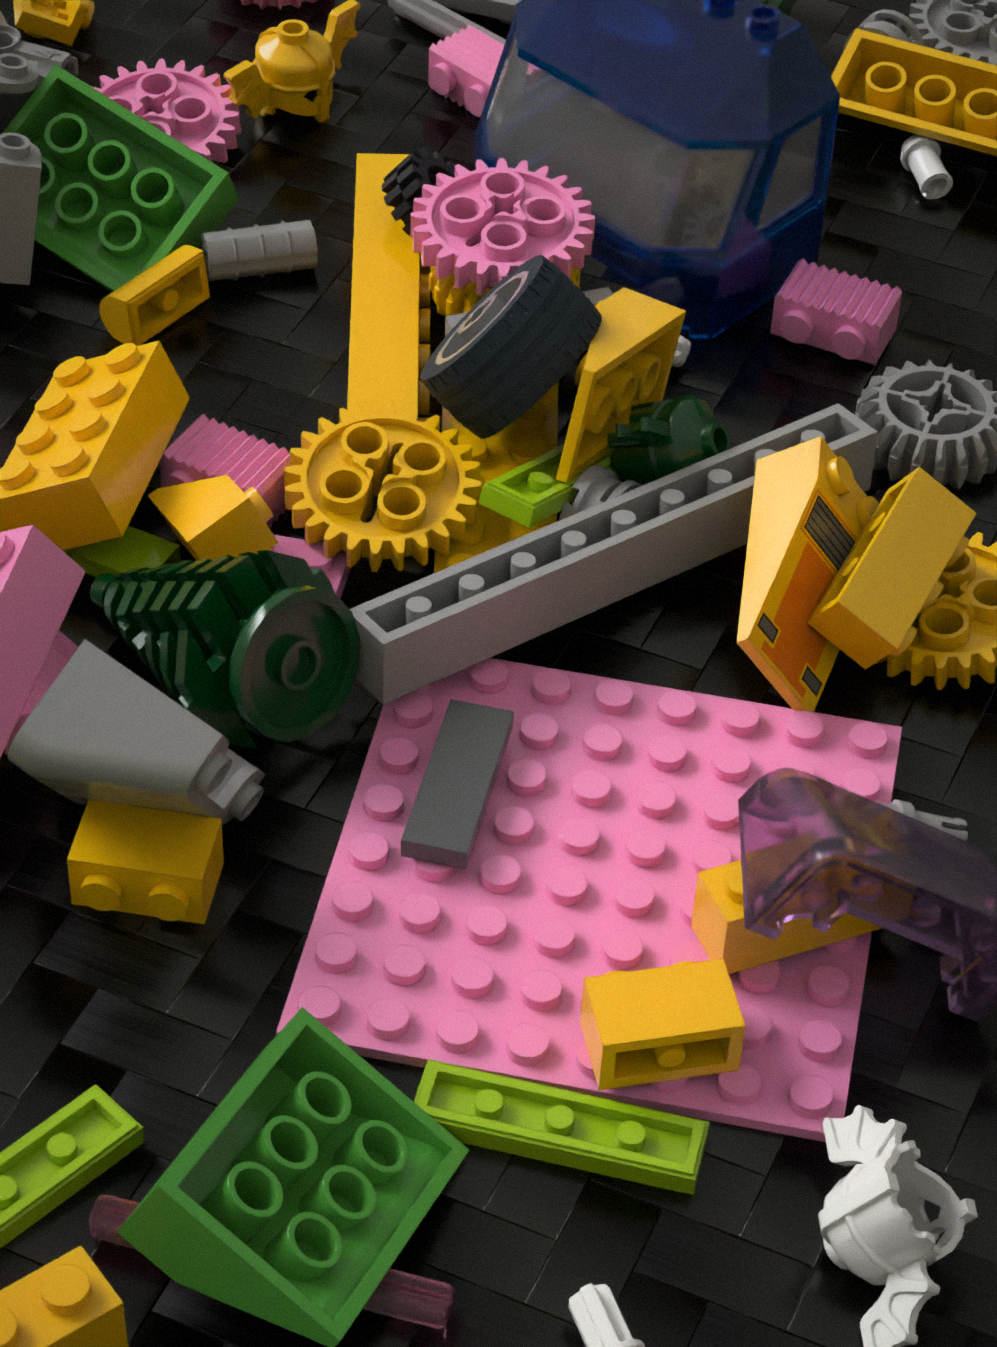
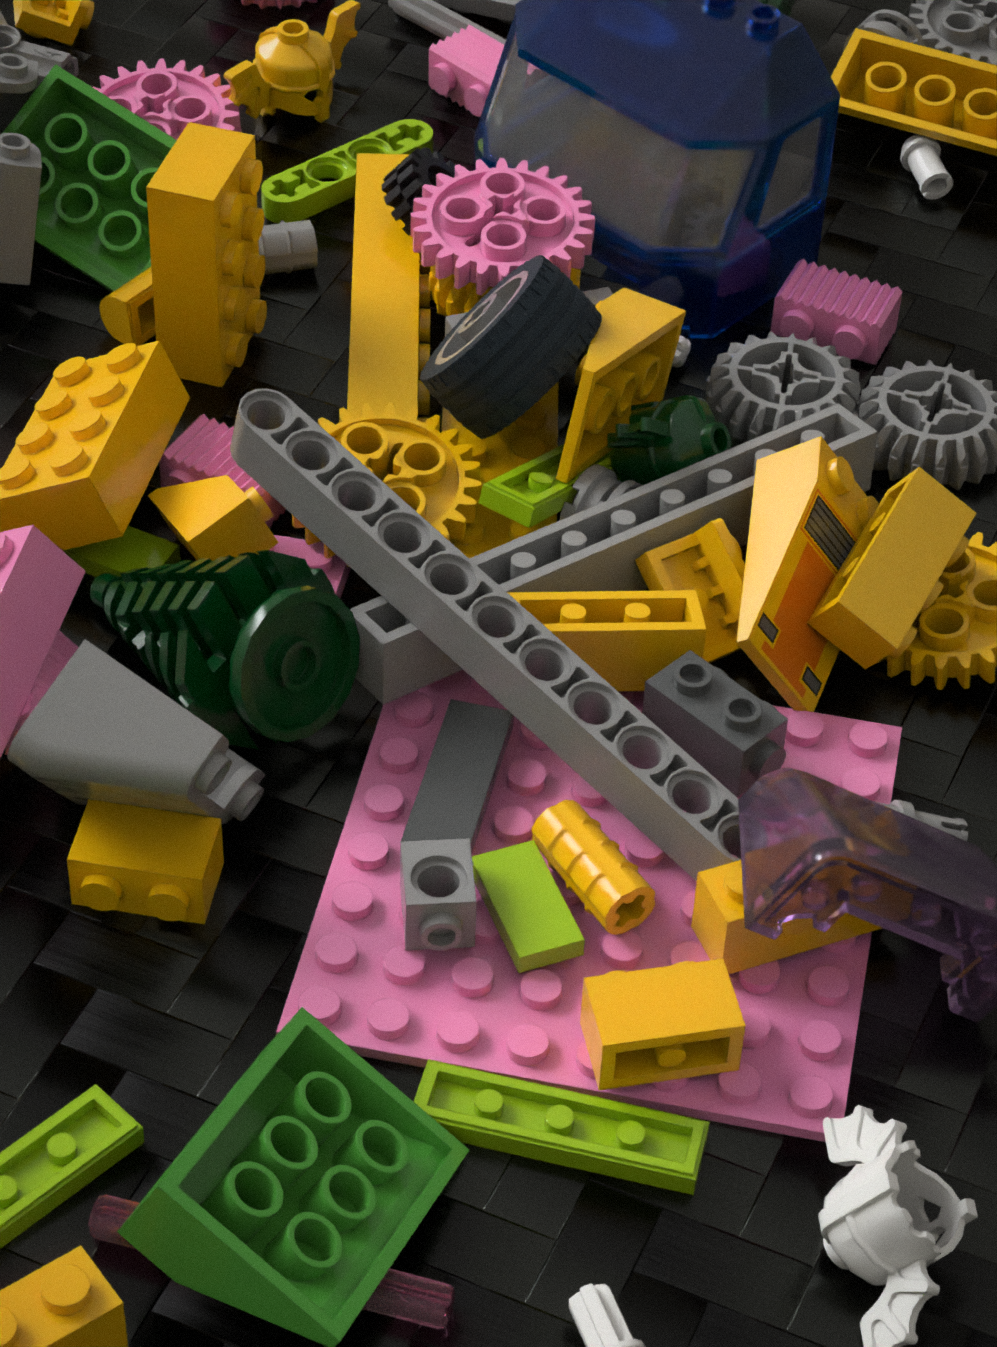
none -> yellow brick [146,122,267,388]
none -> light grey beam [230,388,774,881]
none -> lime beam [261,119,433,223]
none -> light grey brick [400,838,477,951]
none -> lime tile [472,840,585,973]
none -> yellow brick [507,590,707,691]
none -> yellow axle [531,800,655,935]
none -> yellow bracket [635,518,745,663]
none -> dark grey brick [642,650,788,797]
none -> light grey gear [706,331,861,446]

